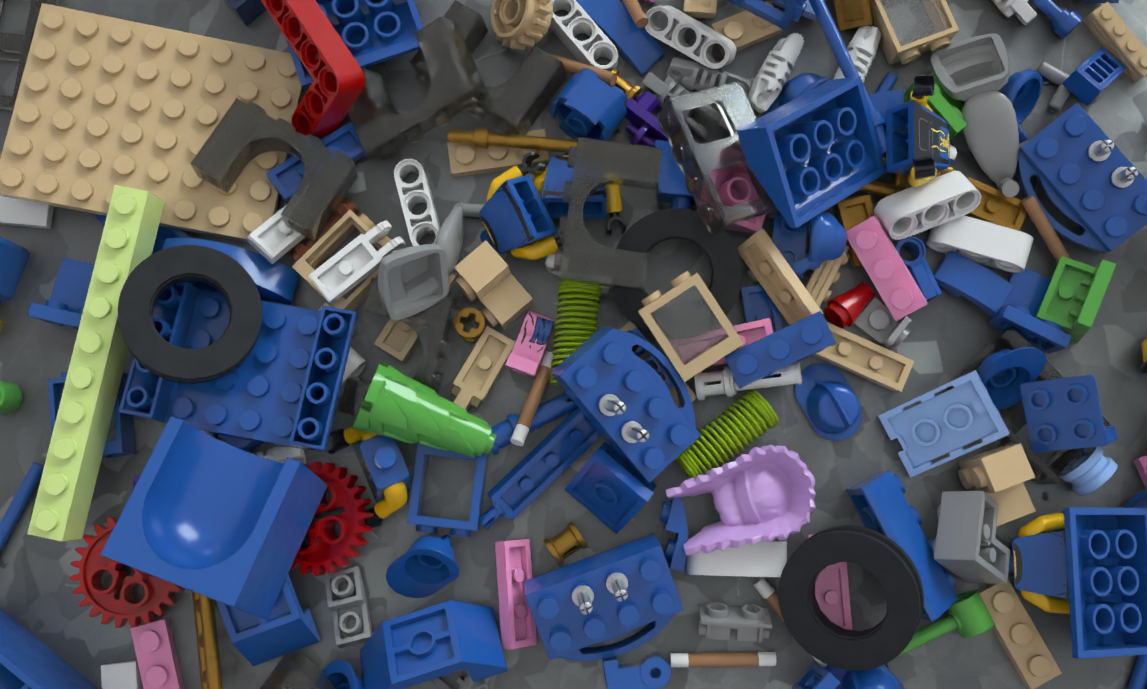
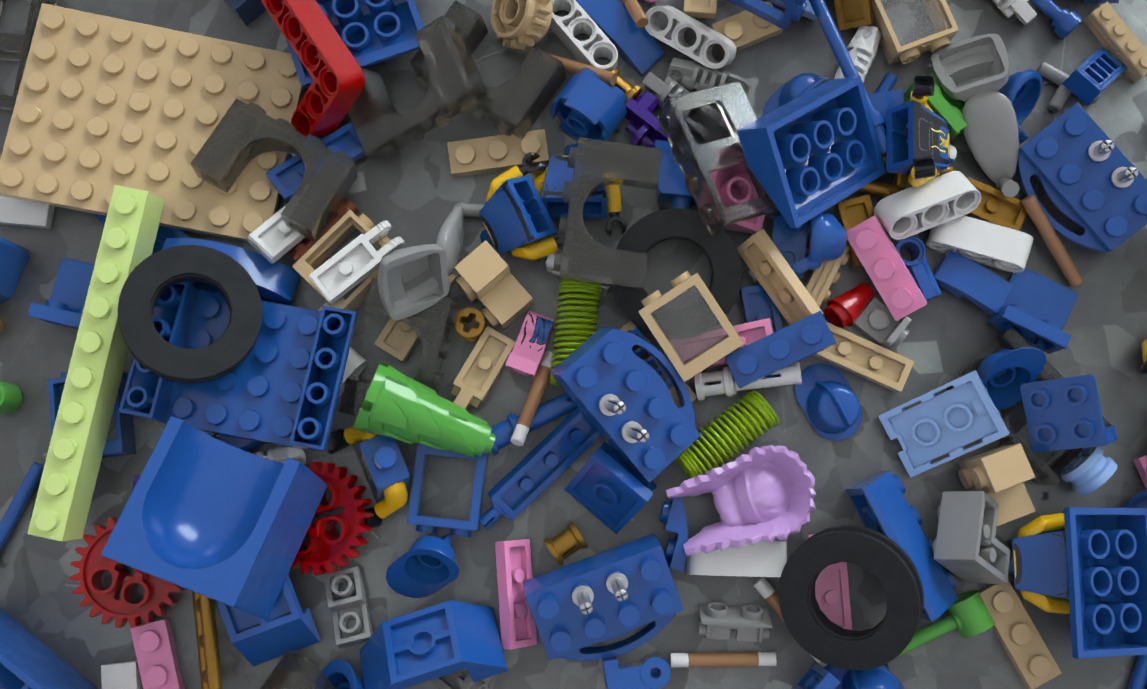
white beam [394,159,441,246] -> none
pearl gold bar [448,128,649,160] -> none
white hinge [746,33,804,113] -> none
bright green bracket [1035,256,1116,344] -> none

